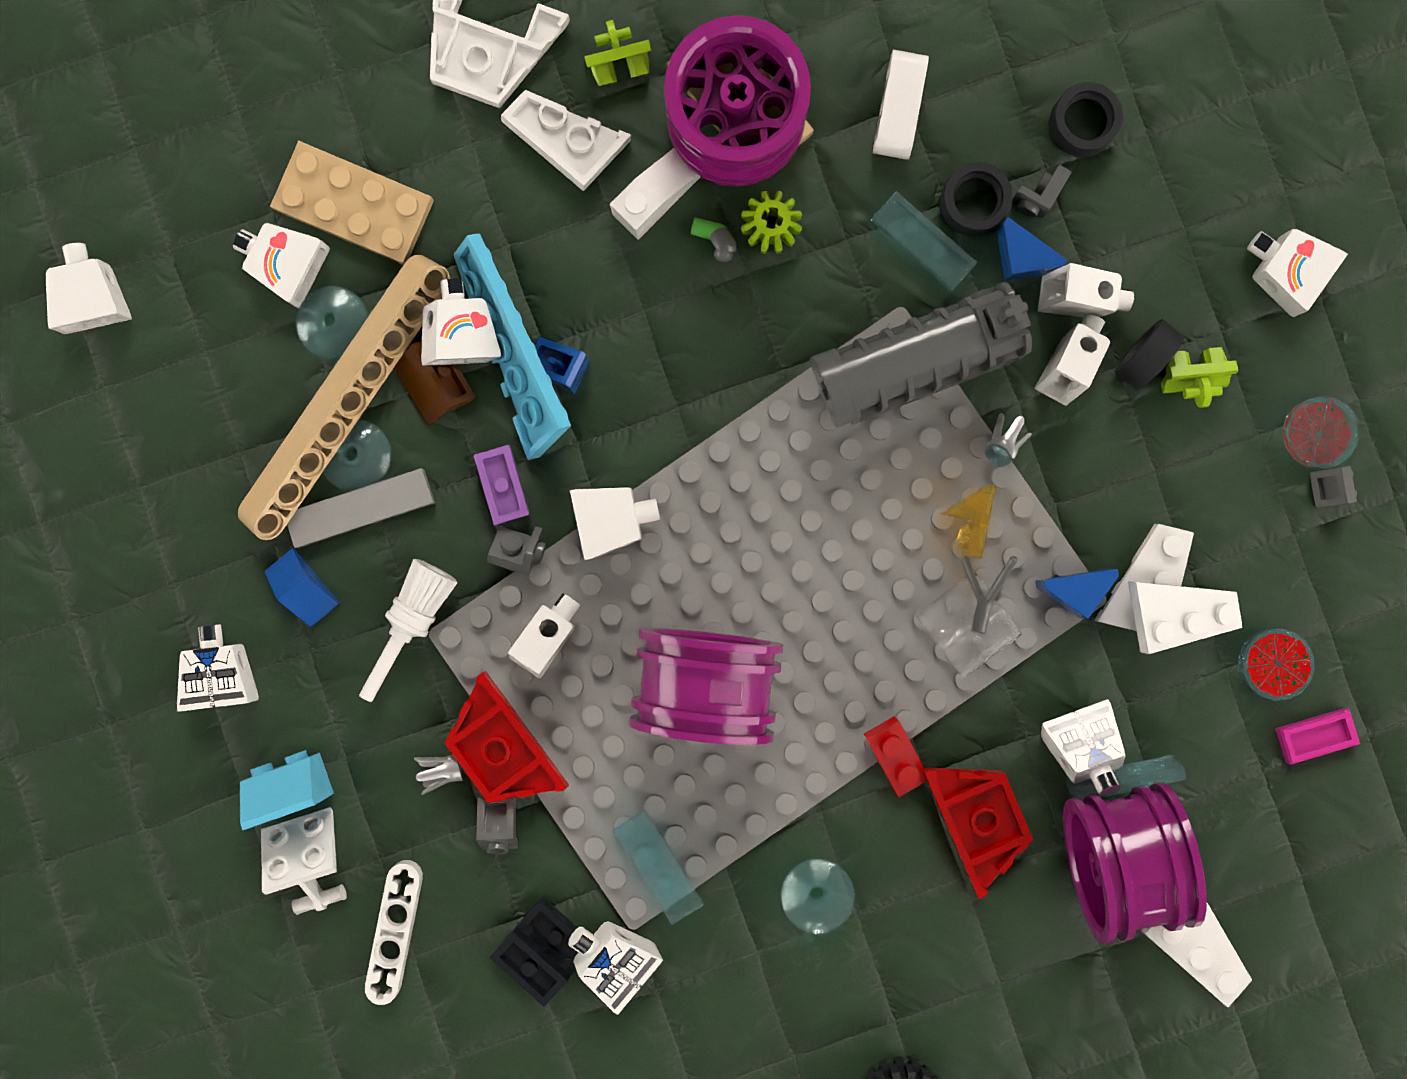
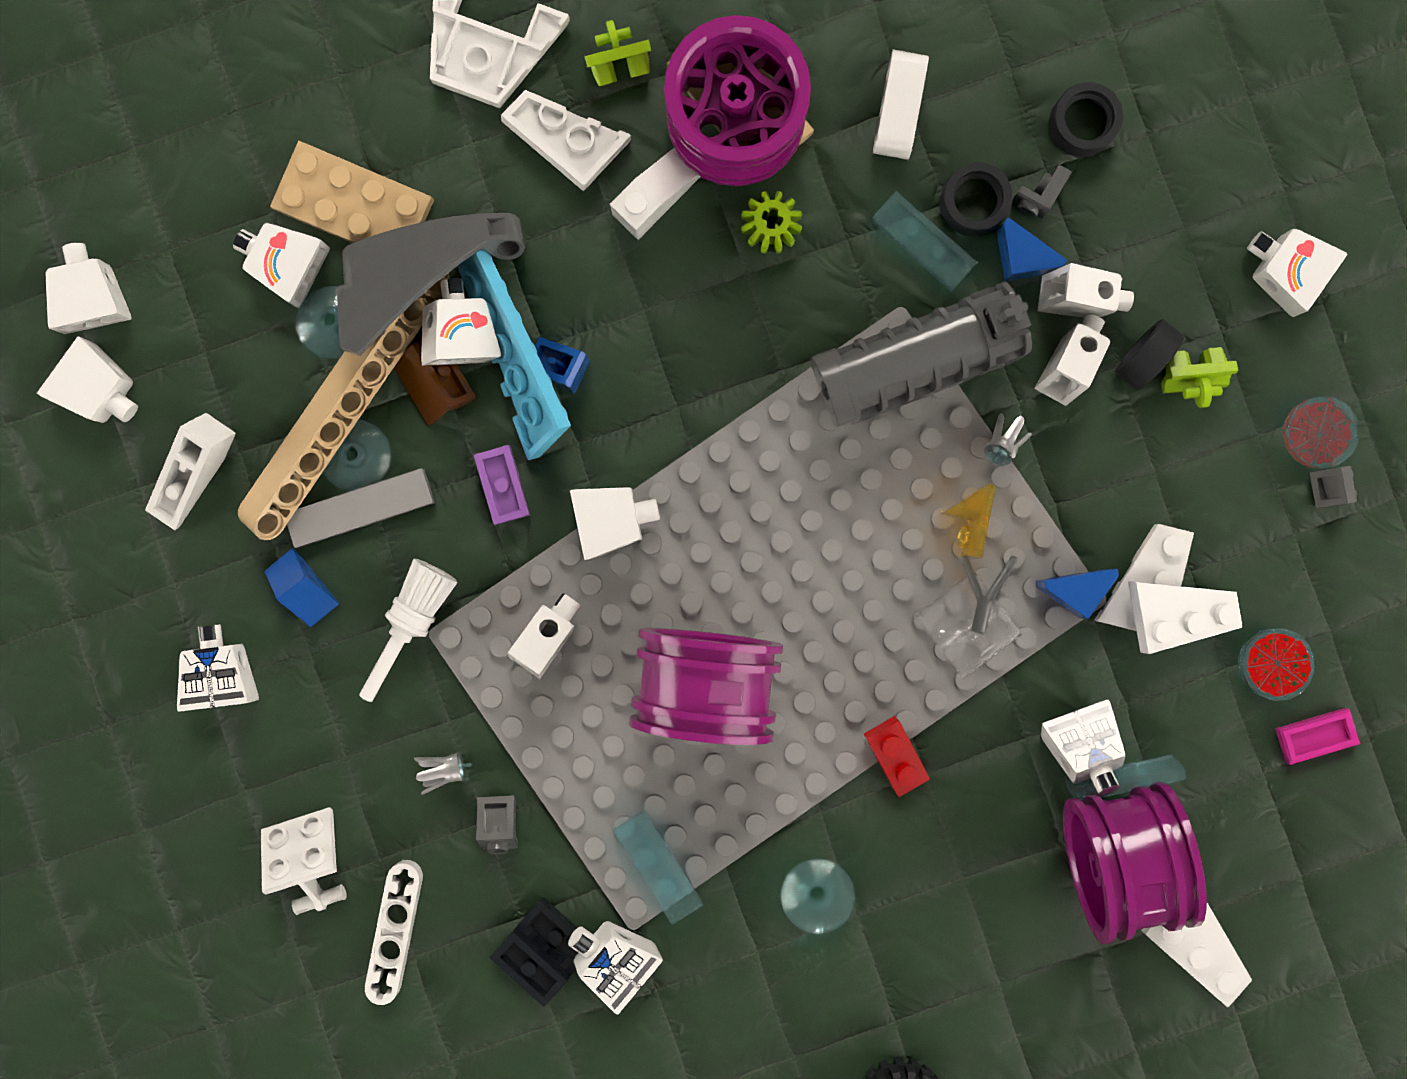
medium azure slope [240,750,334,830] -> none
red wing [445,671,569,803] -> none
dark grey bracket [487,526,546,576] -> none
arm [691,217,736,262] -> none
red wing [923,768,1033,899] -> none
none -> white torso [37,337,138,423]
none -> white slope [145,413,236,530]
none -> dark grey panel [336,213,525,356]

